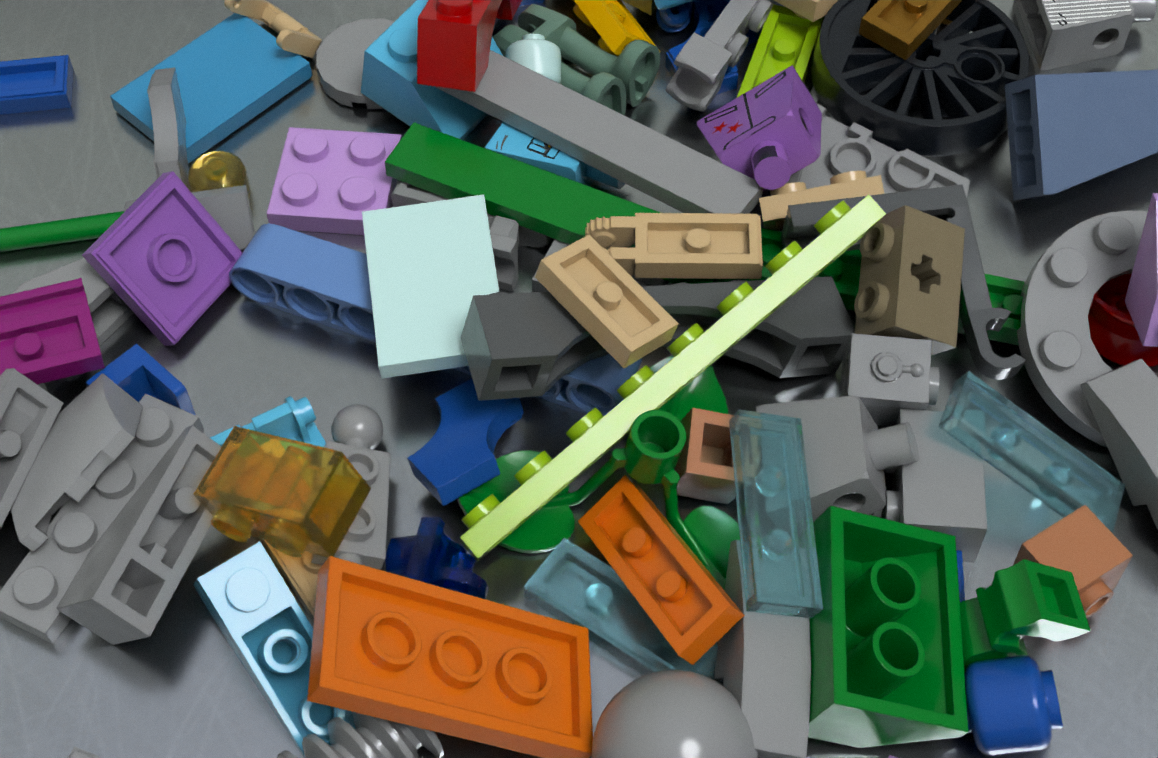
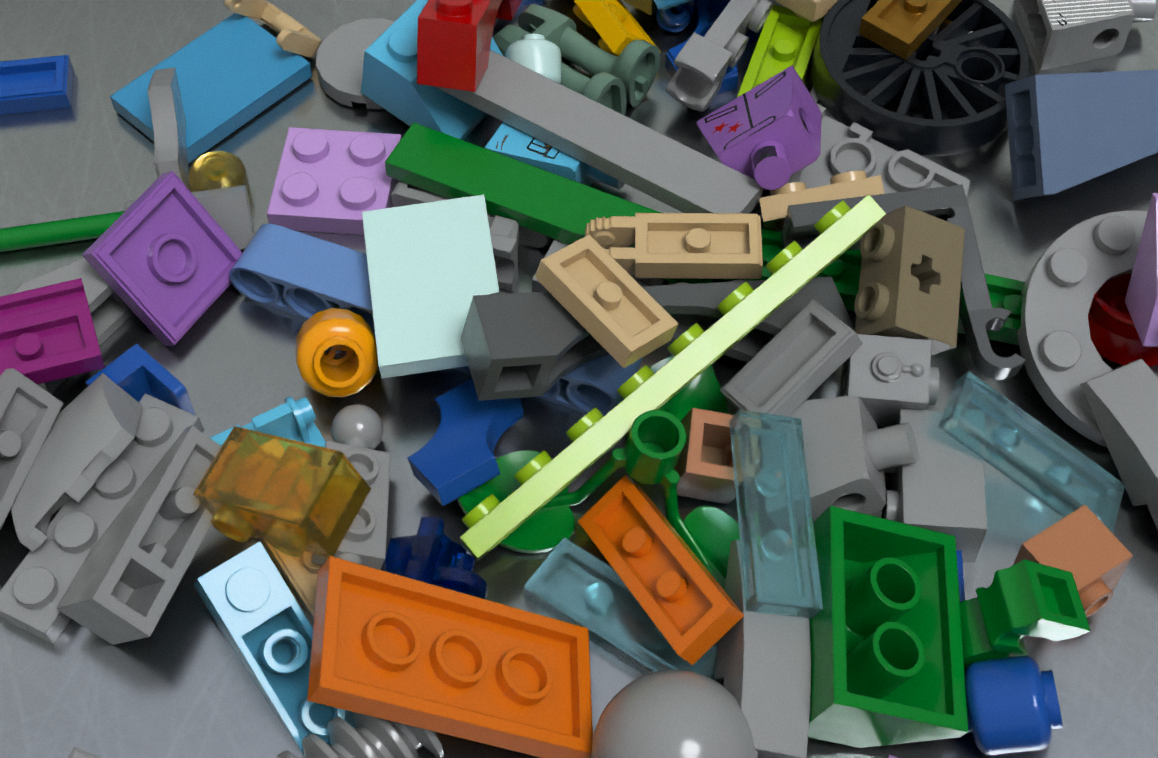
none -> light orange head [295,308,379,398]
none -> light grey tile [720,299,863,437]

